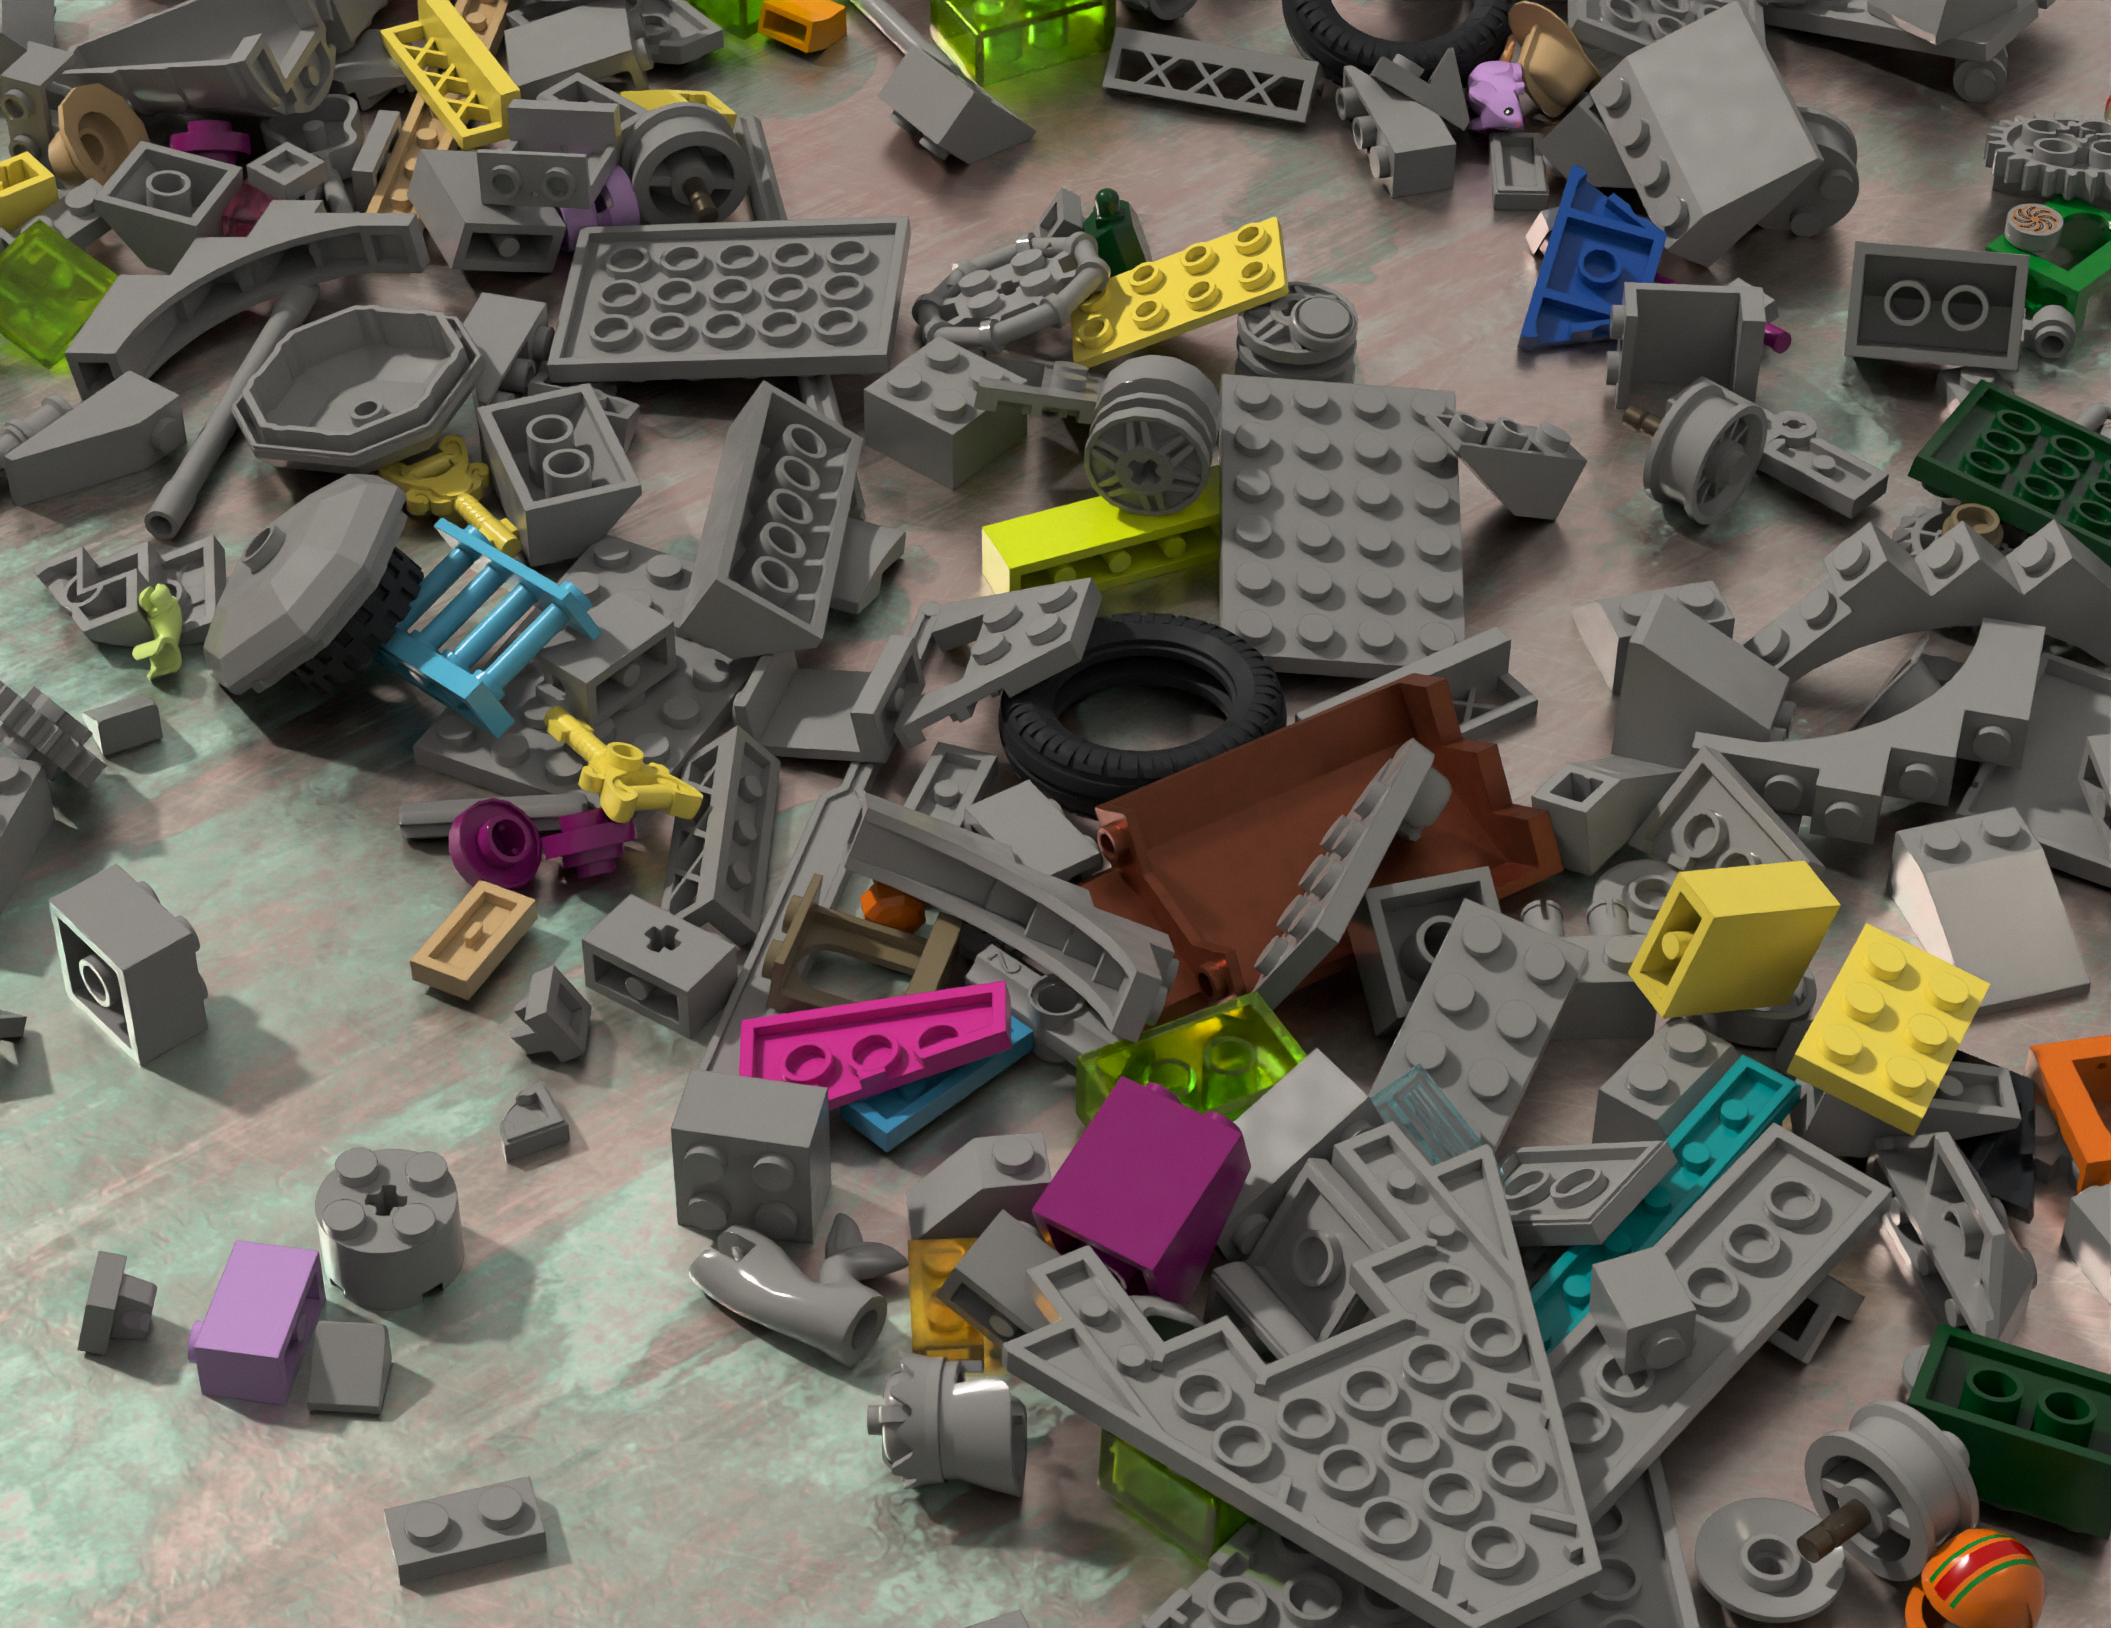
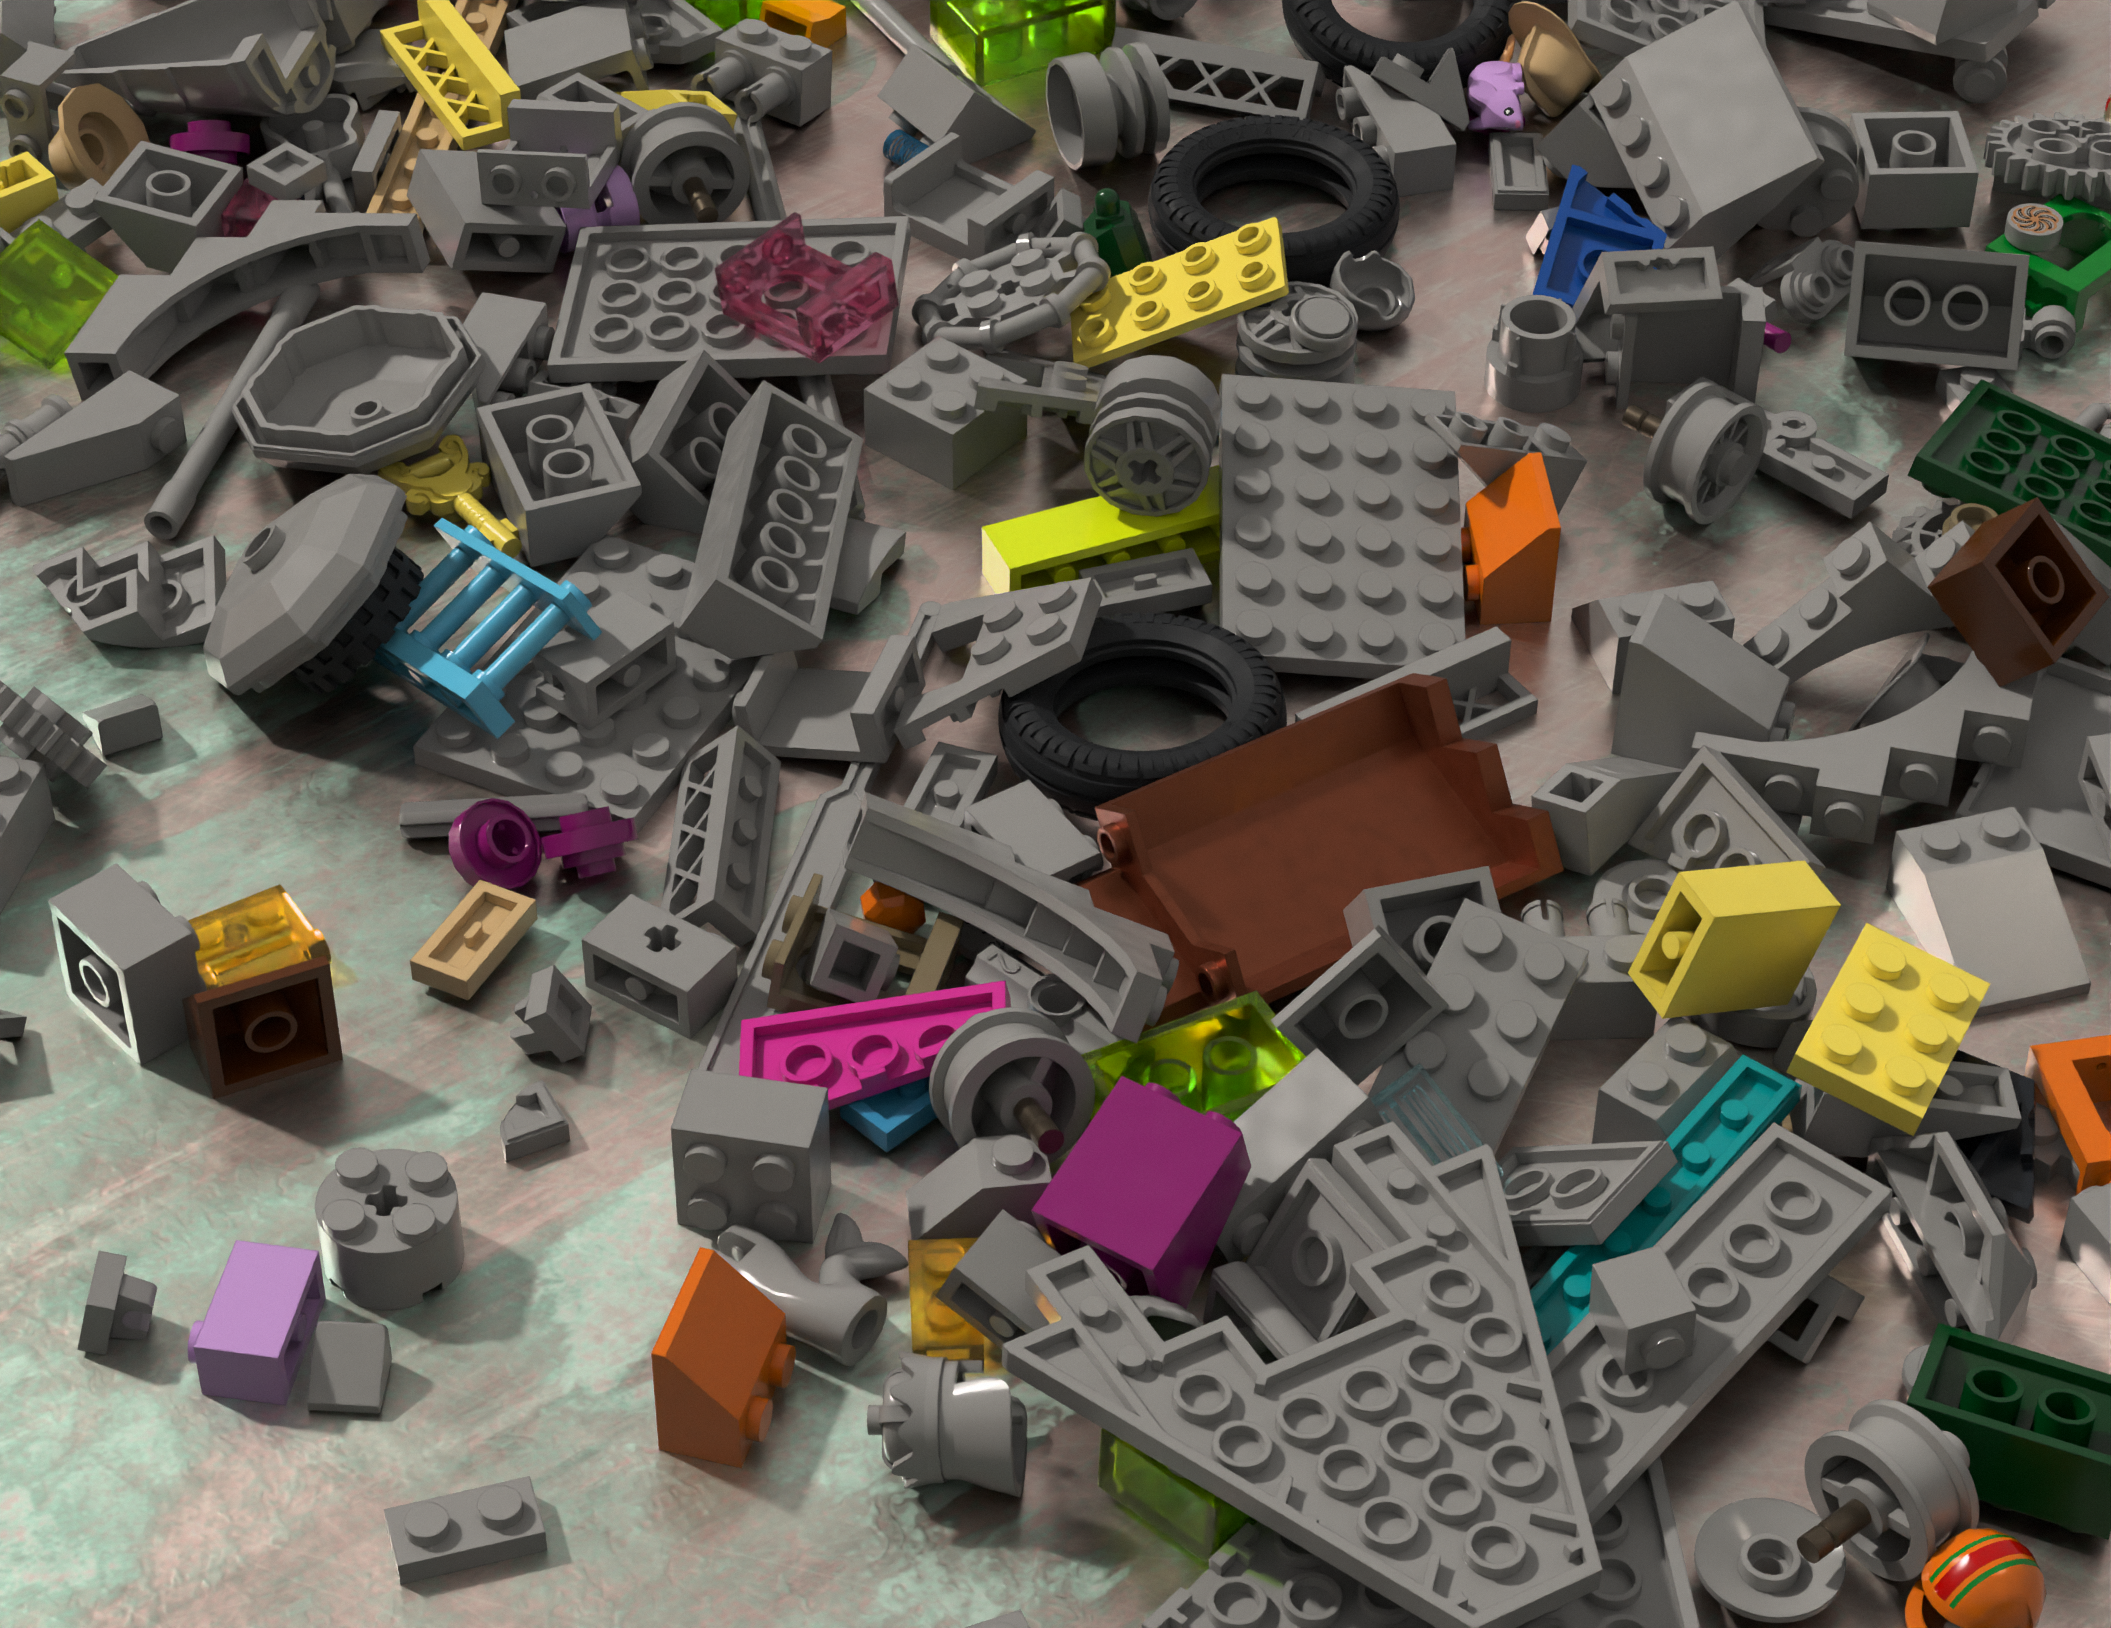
yellowish green arm [132,583,182,680] -> none
light yellow piece [544,706,703,823] -> none
light grey plate [1249,738,1453,1013] -> none
none -> reddish brown slope [182,955,343,1099]
none -> clear yellow plate [188,884,332,990]
none -> light grey slope [623,350,752,534]
none -> orange slope [651,1247,796,1468]
none -> light grey brick [691,18,832,127]
none -> clear pink panel [714,212,899,363]
none -> light grey brick [803,908,900,1003]
none -> dark azure piece [883,130,929,166]
none -> light grey panel [883,132,1054,261]
none -> light grey wheel [929,1007,1095,1164]
none -> light grey wheel [1046,41,1170,170]
none -> light grey plate [1079,548,1212,618]
none -> black tyre [1148,115,1400,289]
none -> light grey slope [1271,925,1449,1086]
none -> light grey hair [1330,250,1415,332]
none -> orange slope [1461,452,1561,625]
none -> light grey piece [1484,295,1584,413]
none -> light grey panel [1572,246,1723,363]
none -> light grey bracket [1747,236,1855,324]
none -> light grey brick [1849,111,1979,231]
none -> reddish brown brick [1927,497,2109,687]

